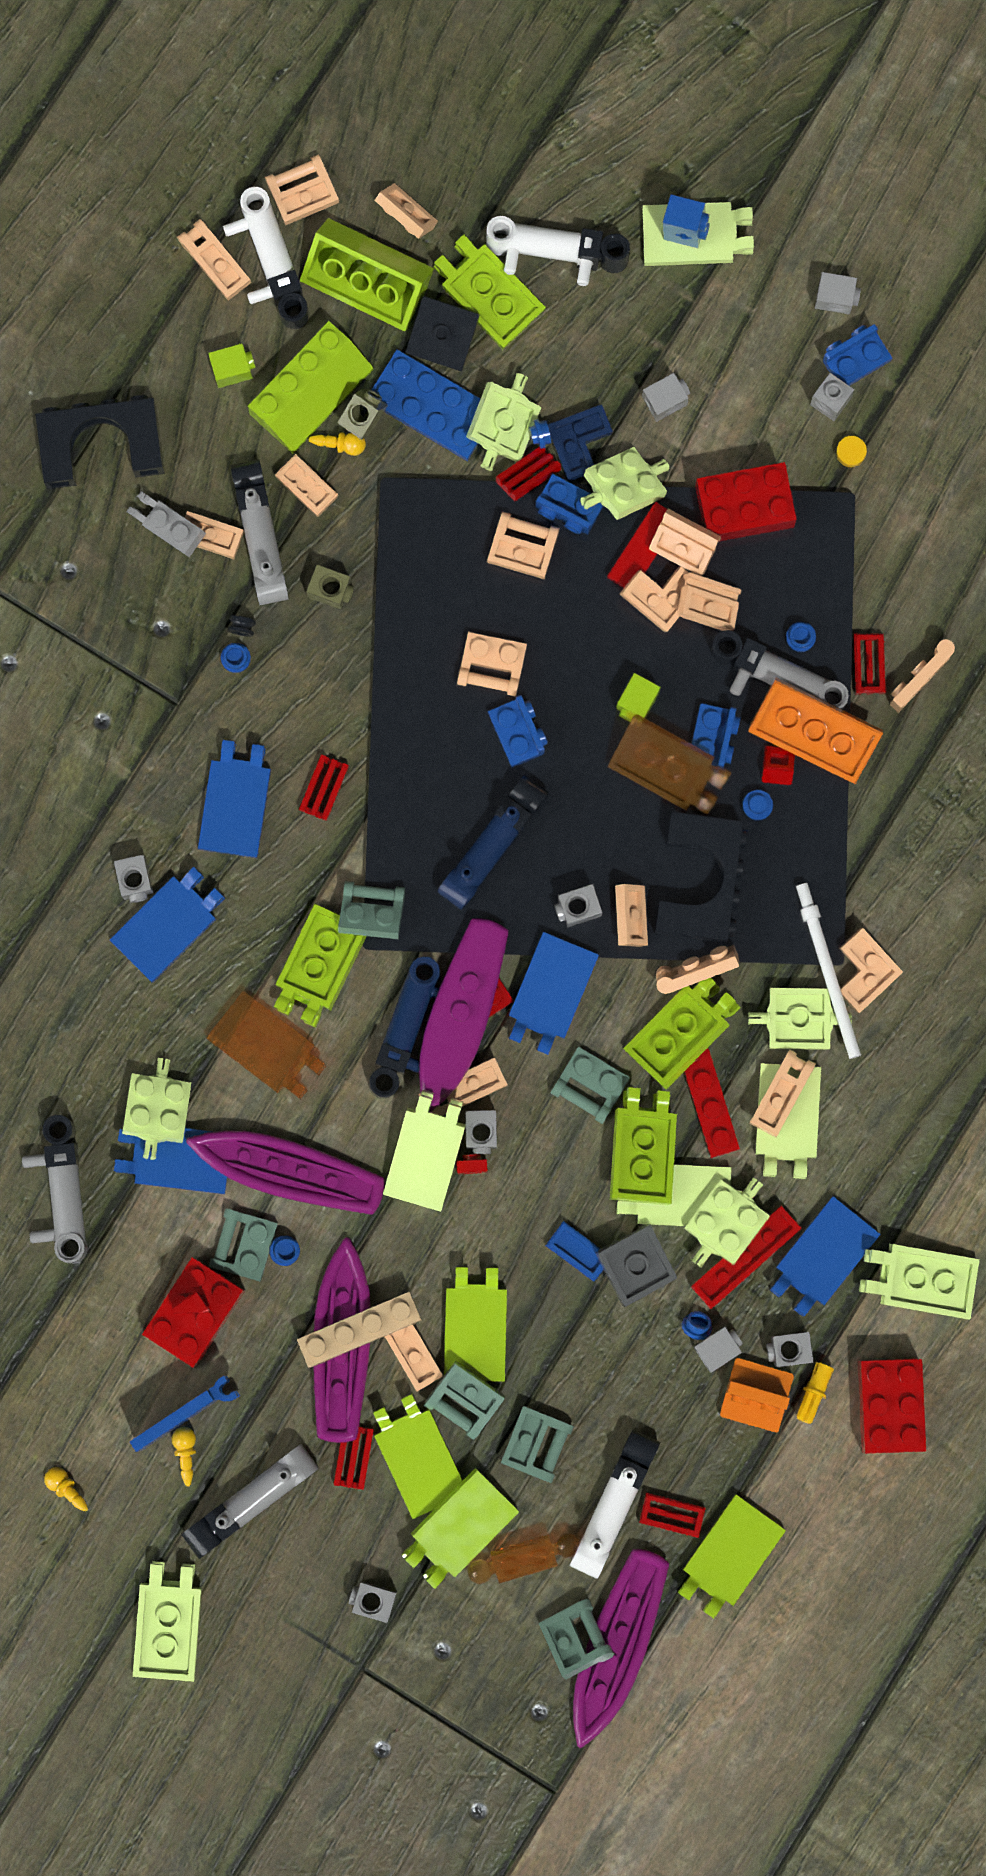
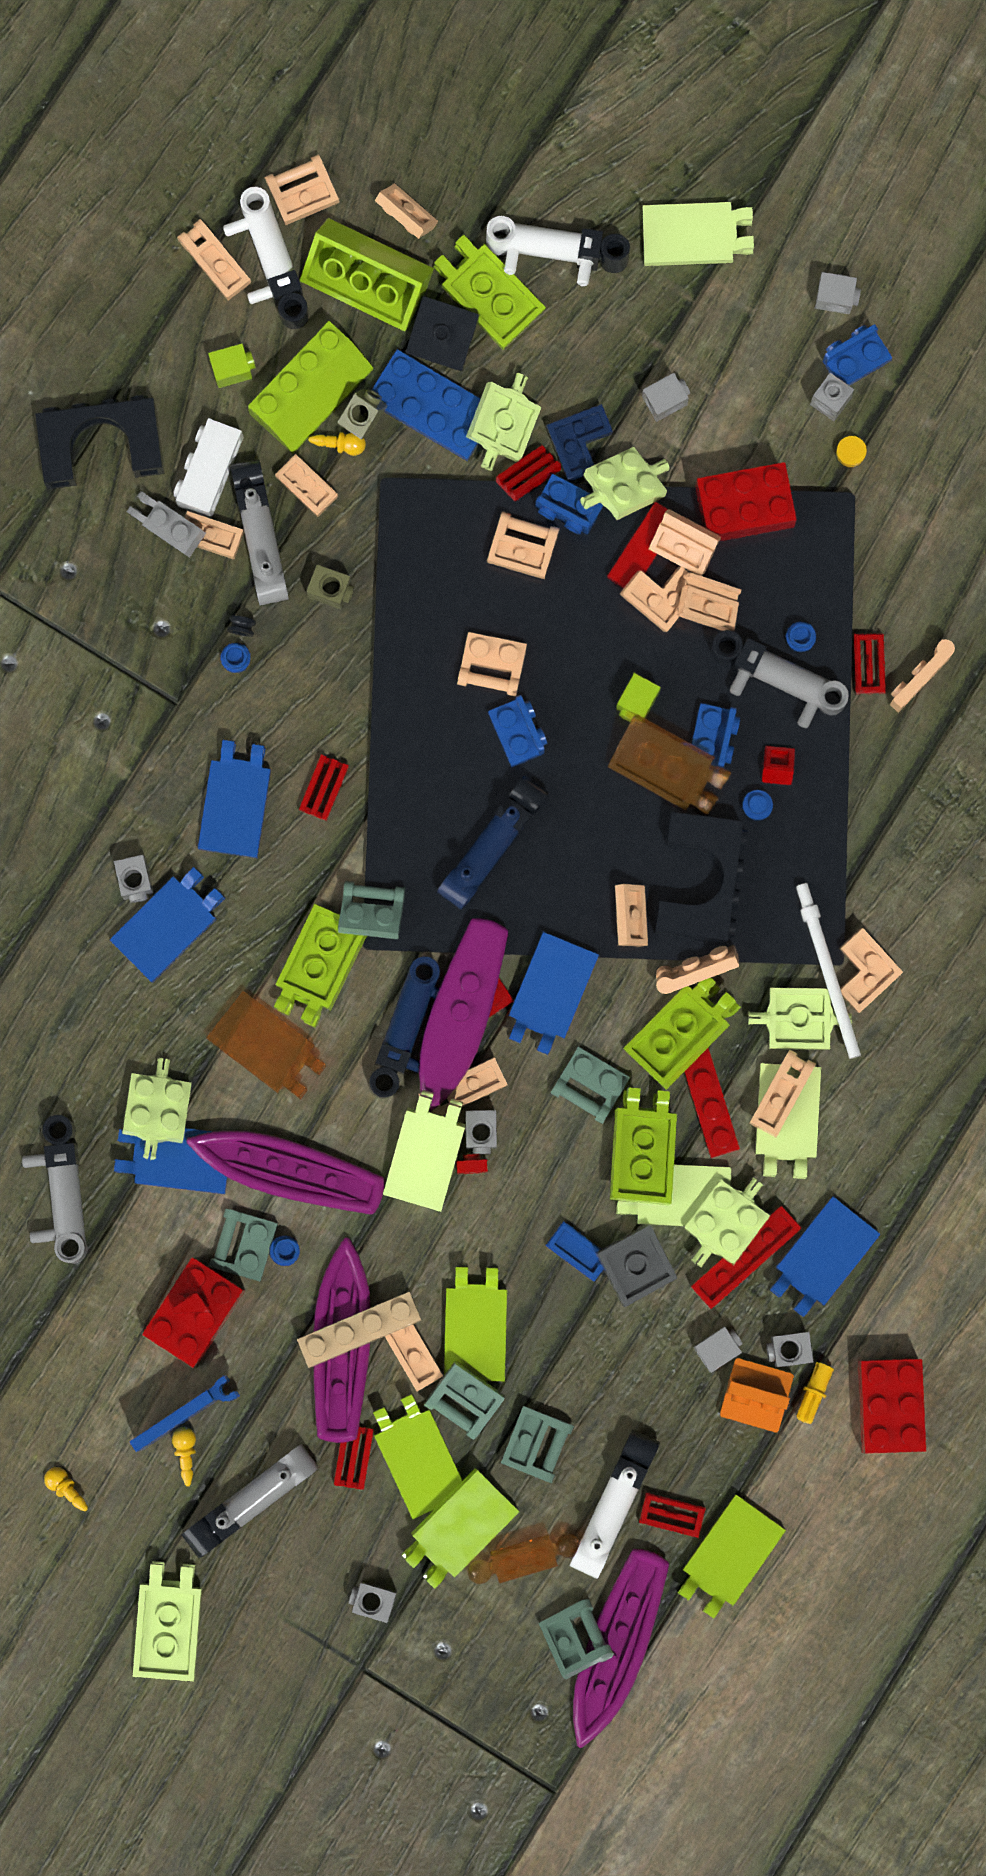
blue plate [529,419,552,449] -> none
light grey brick [554,884,602,927] -> none
blue brick [663,194,710,248] -> none
blue plate [681,1311,712,1340] -> none
orange tile [748,677,883,784] -> none
yellowish green tile [859,1244,980,1320] -> none
none -> white brick [174,418,244,519]

